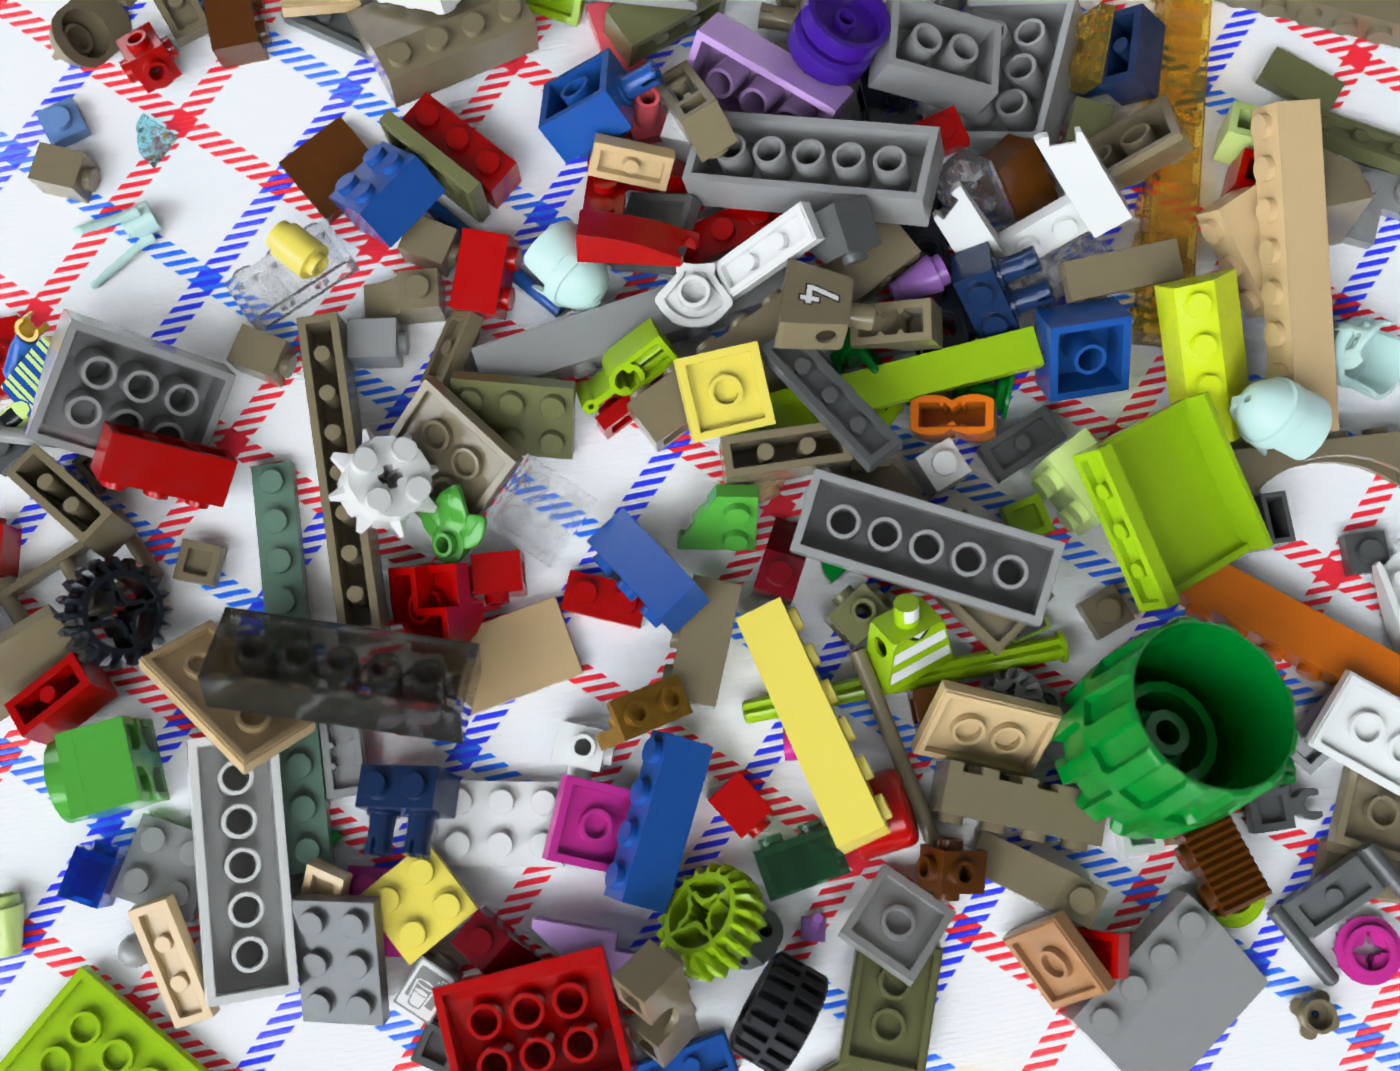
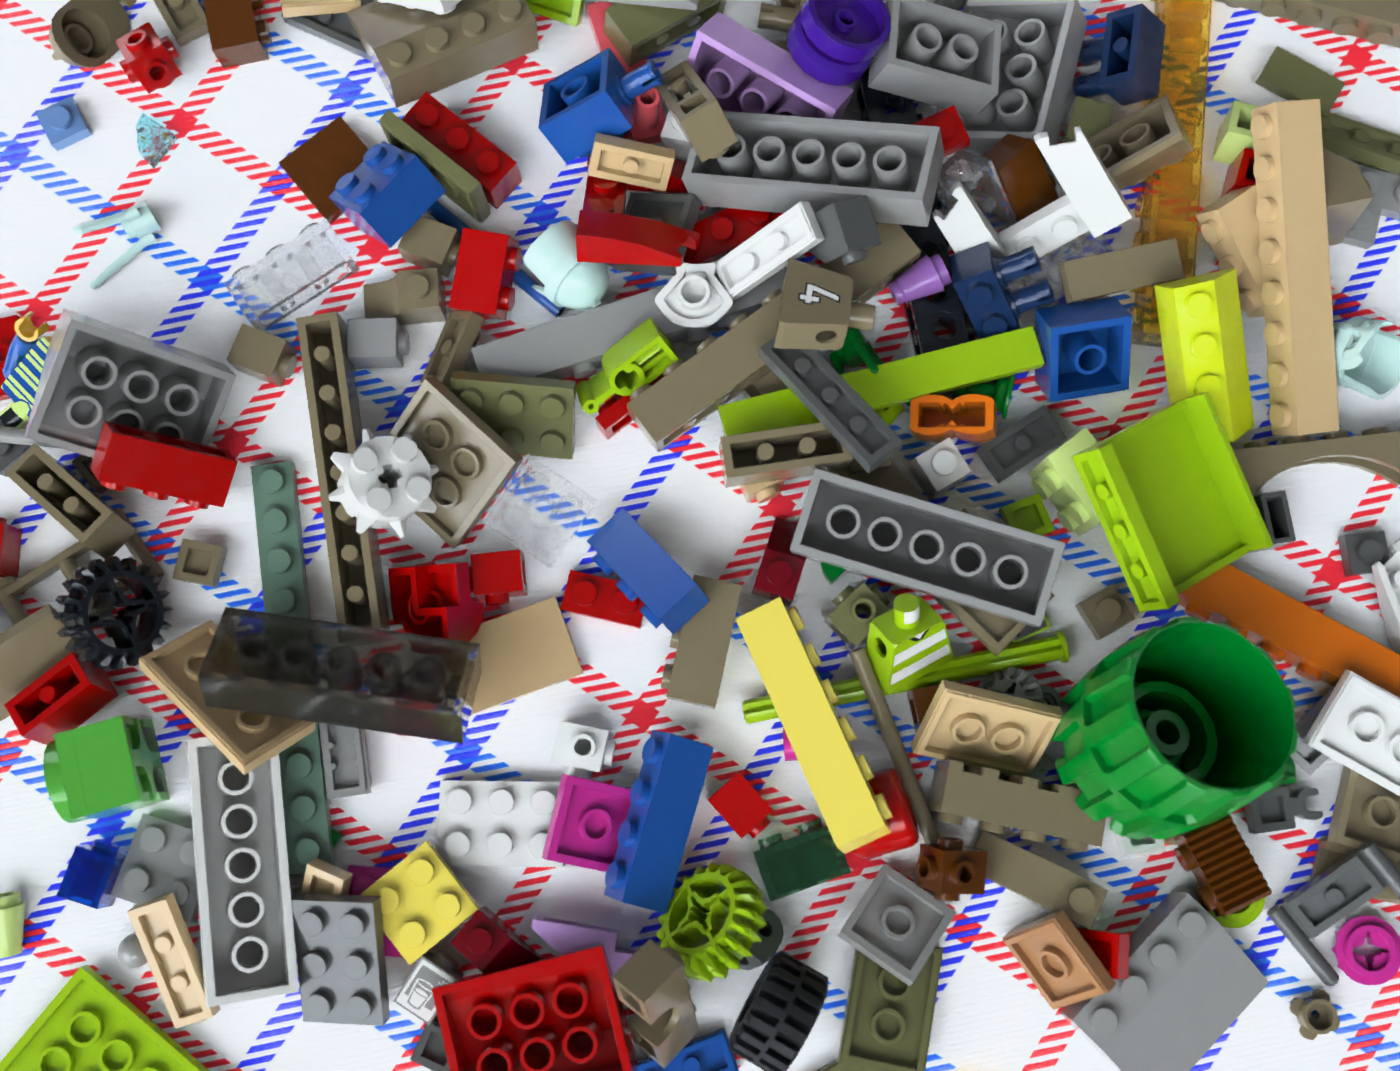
dark tan brick [27,141,100,204] -> none
light yellow brick [266,220,329,279] -> none
dark blue brick [355,764,461,858] -> none
bright green plate [420,484,487,564] -> none
pearl gold bracket [595,675,693,751] -> none
light yellow plate [673,341,776,443] -> none
bright green wing [677,484,759,551] -> none
medium lavender hand [800,913,827,942] -> none
dark tan arch [850,298,943,352] -> none
clear yellow plate [1069,2,1116,94] -> none
light aqua helmet [1229,377,1332,460] -> none

